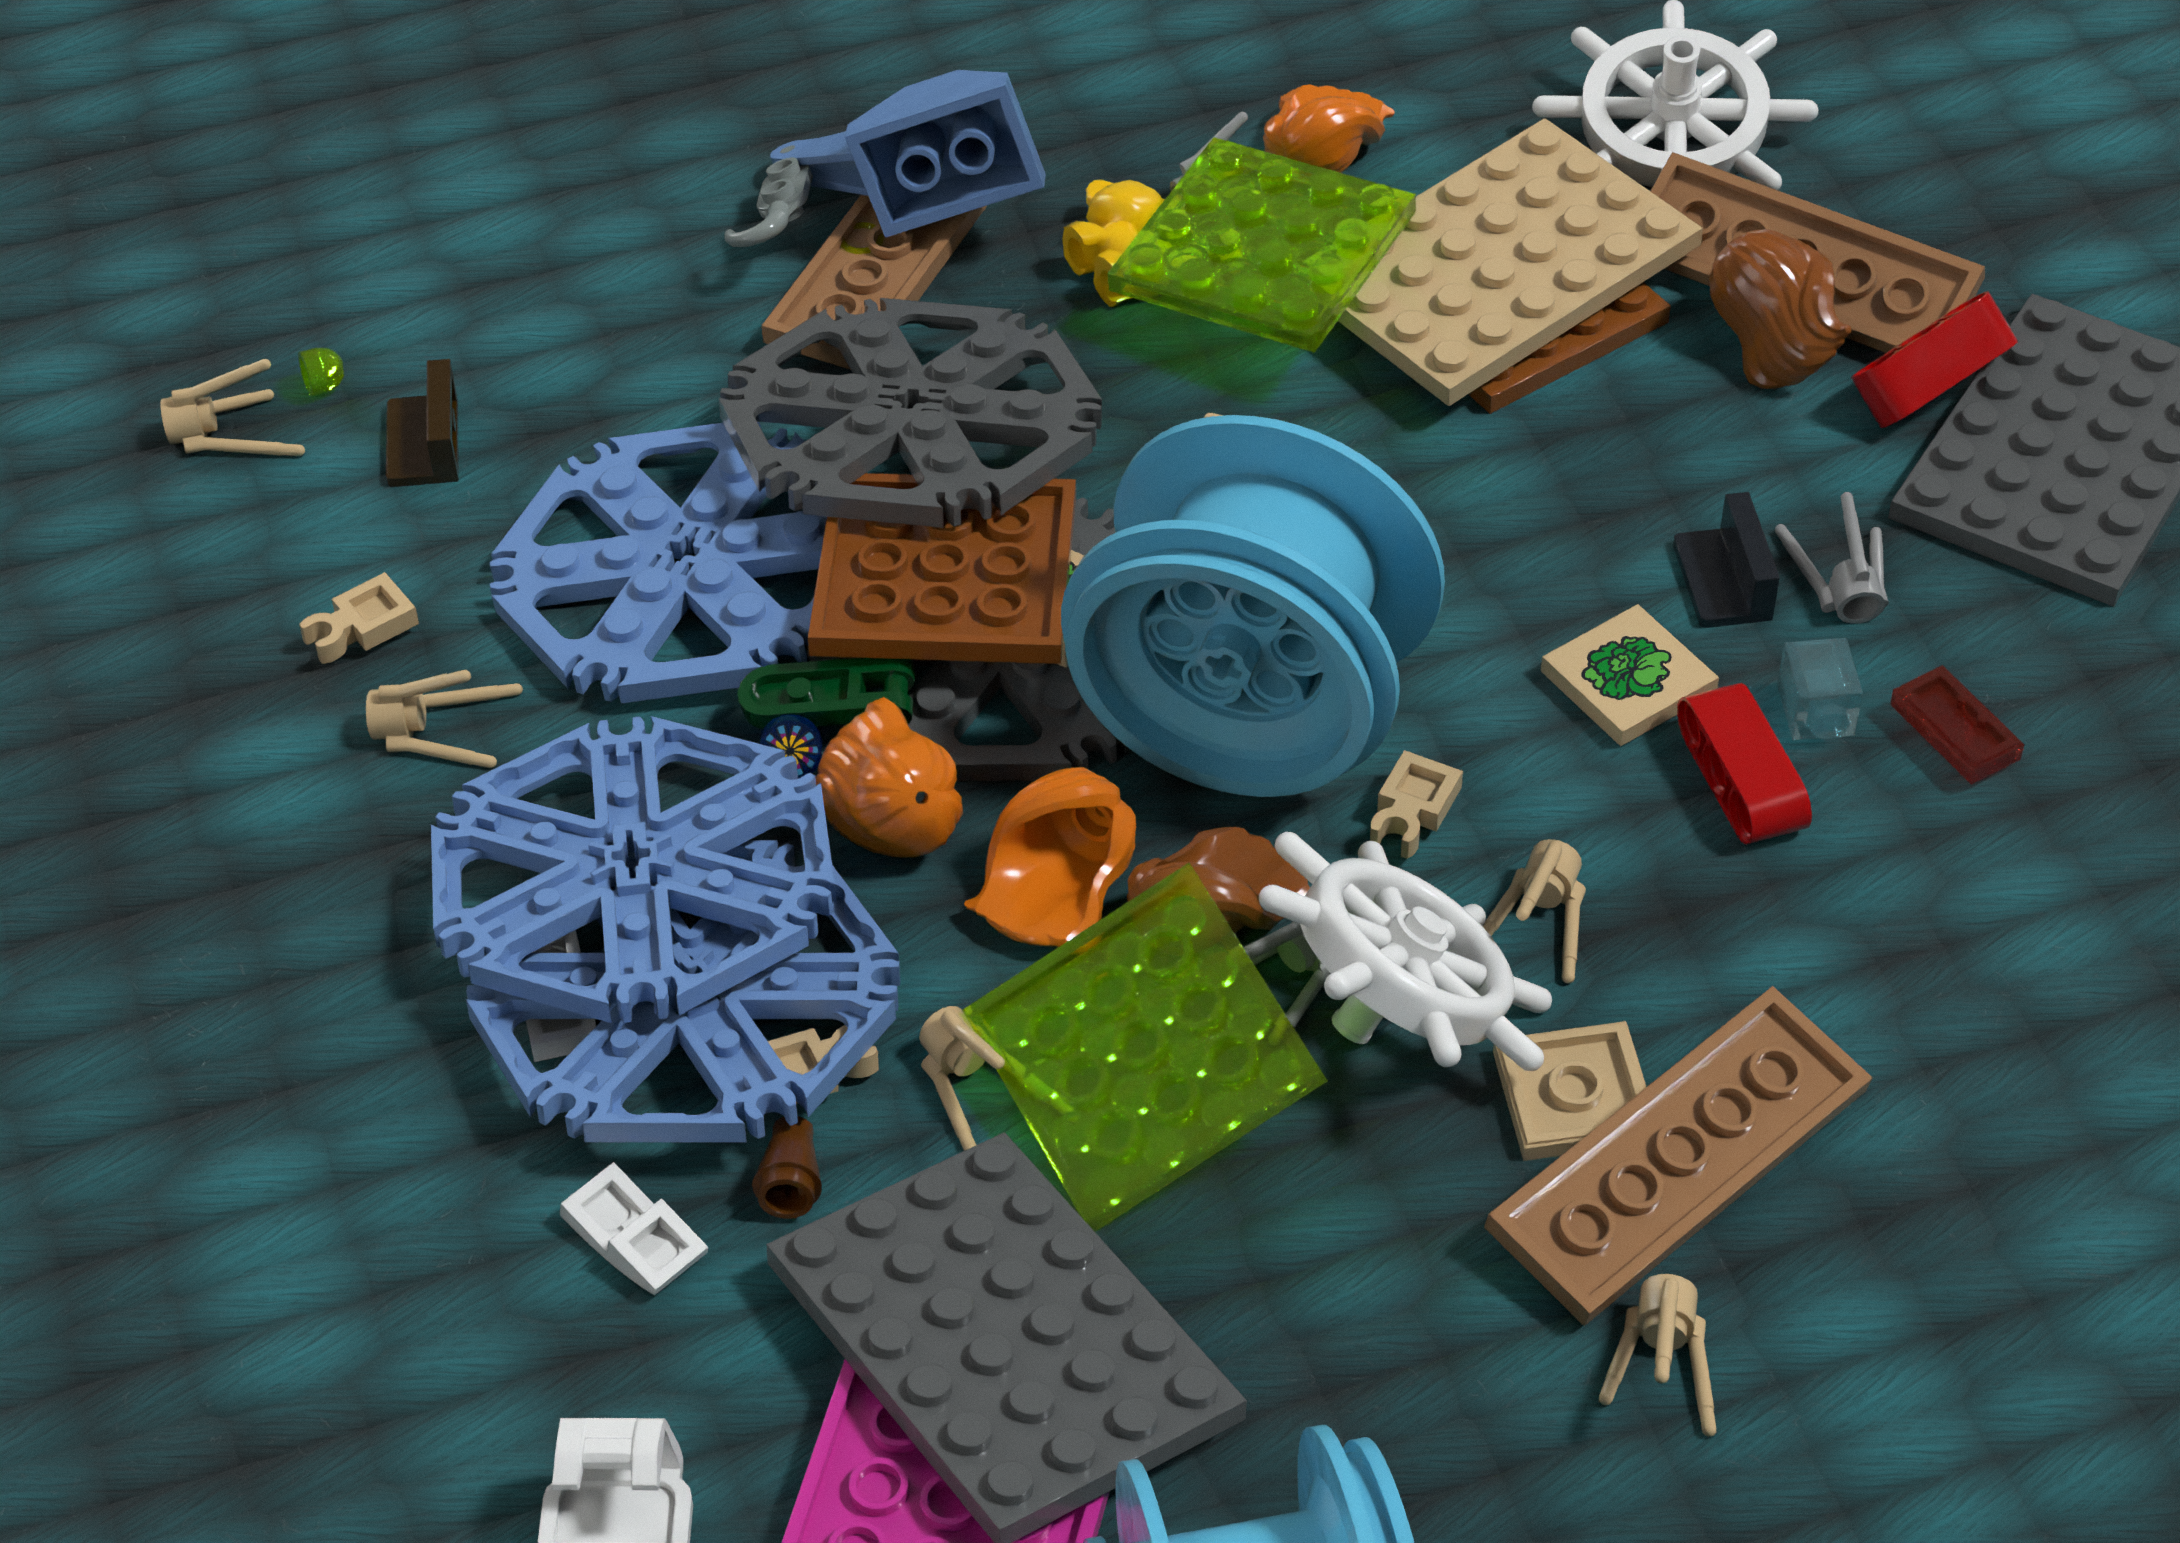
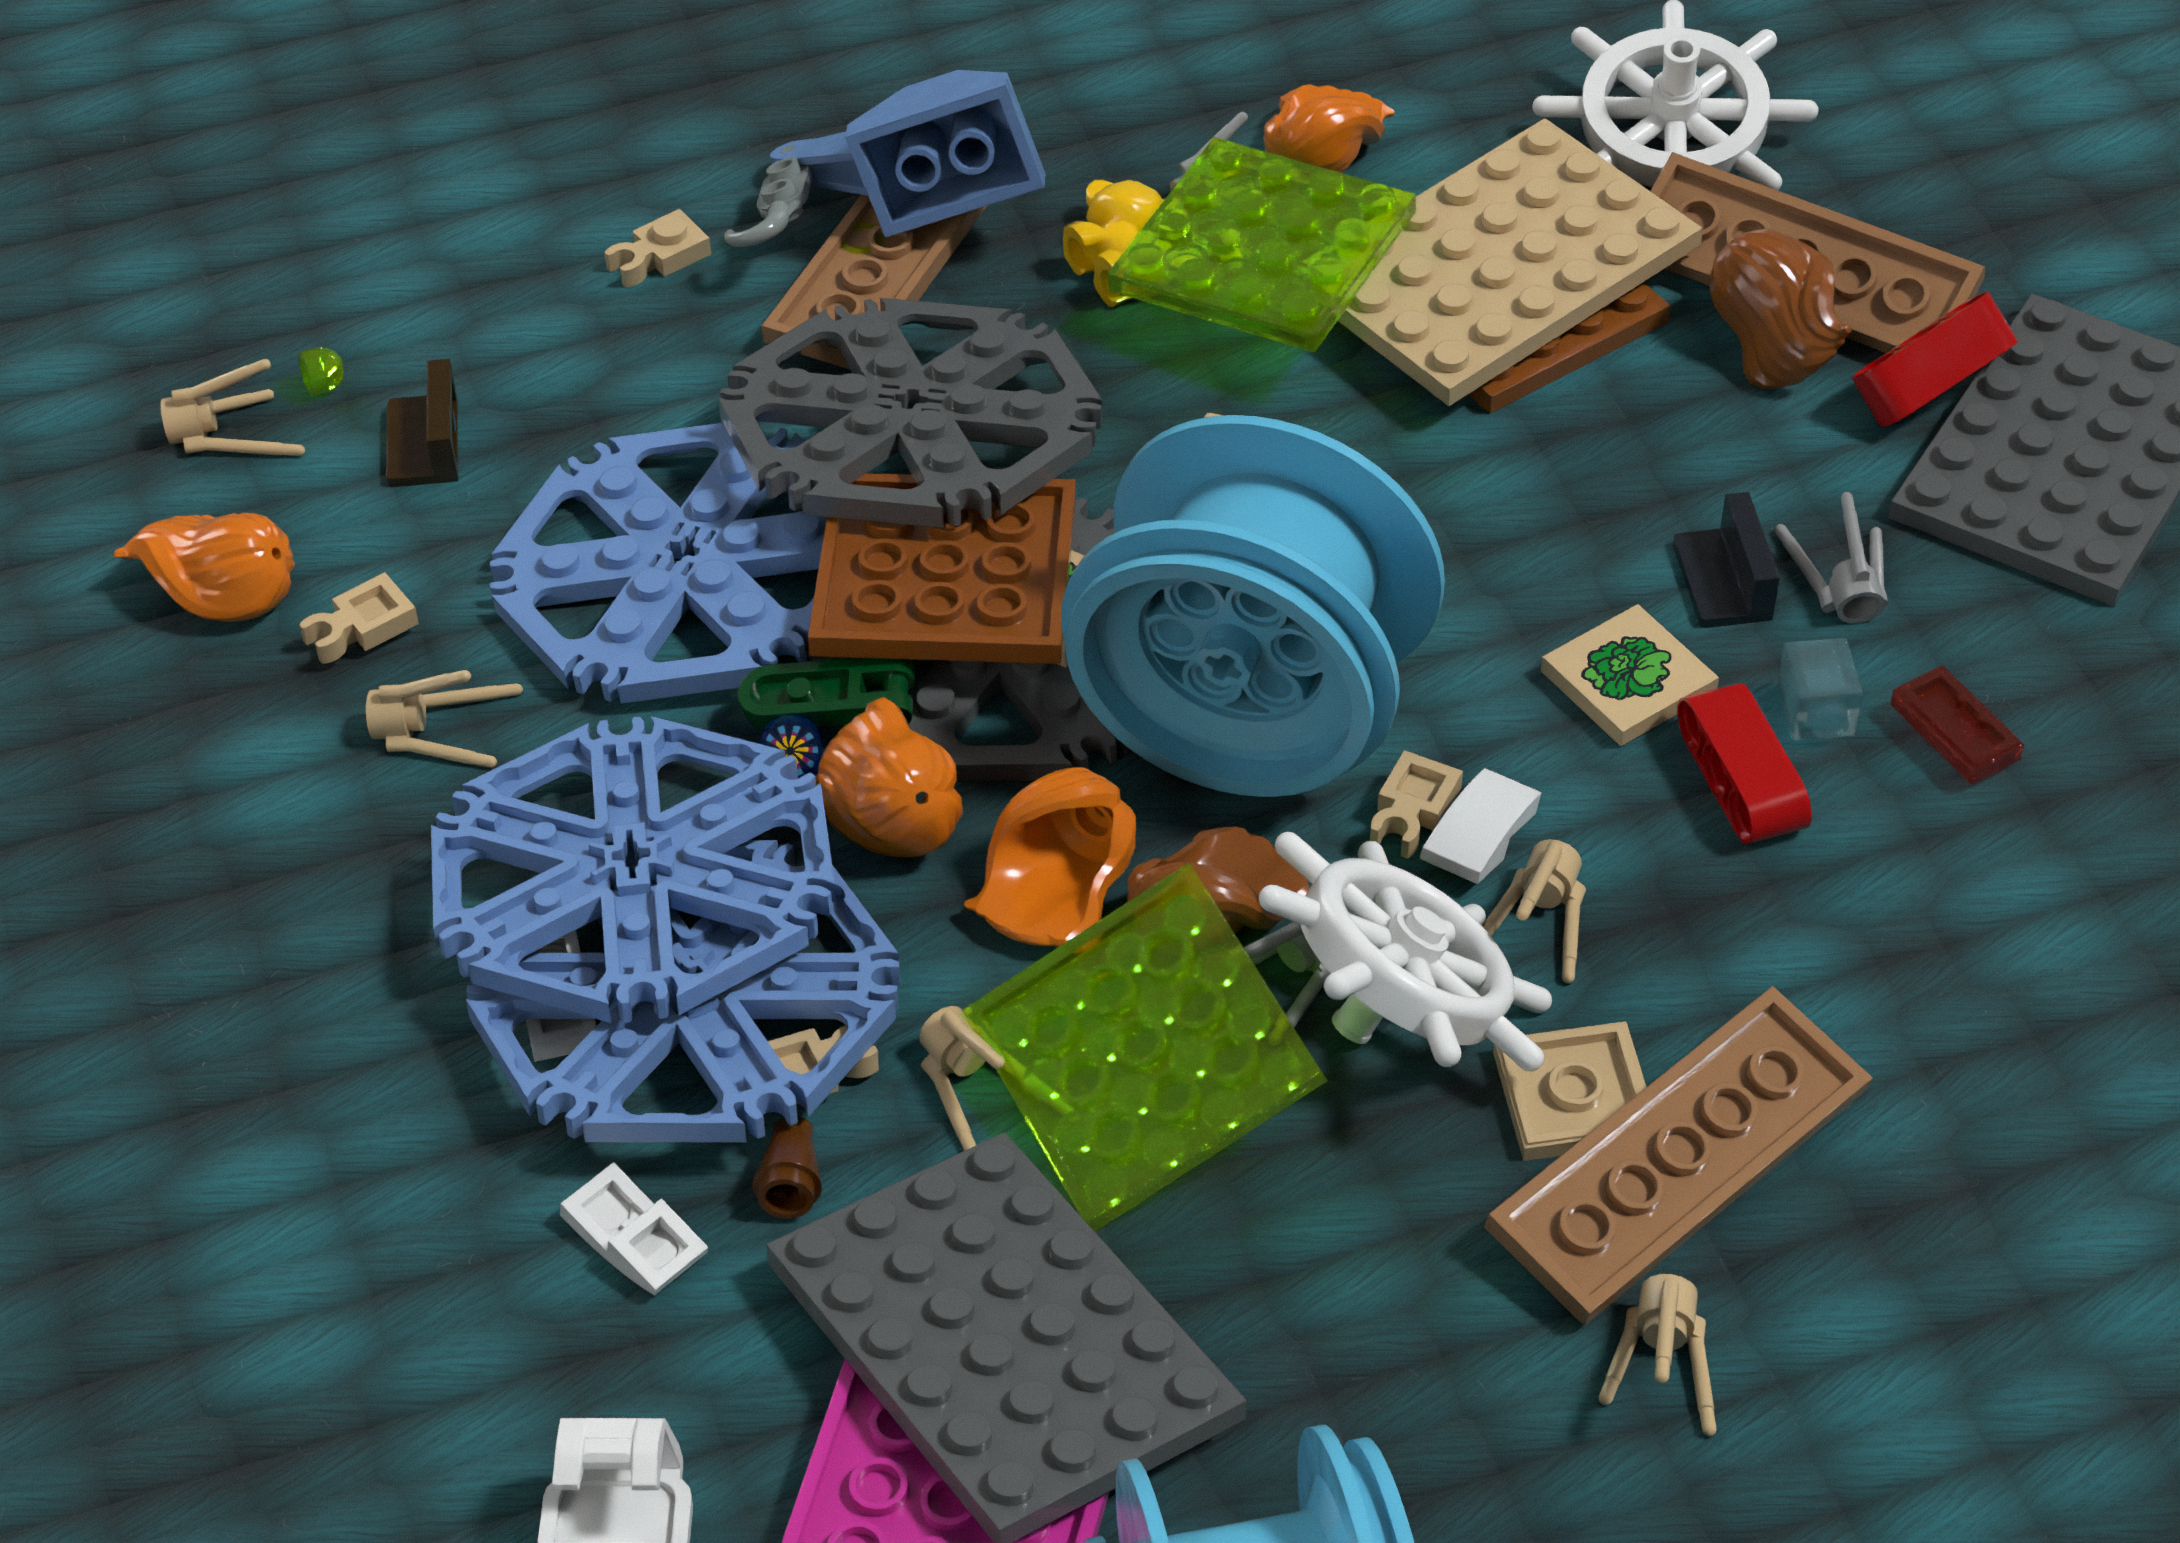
none -> orange piece [113,513,295,622]
none -> tan plate [605,209,711,288]
none -> white slope [1420,768,1542,884]

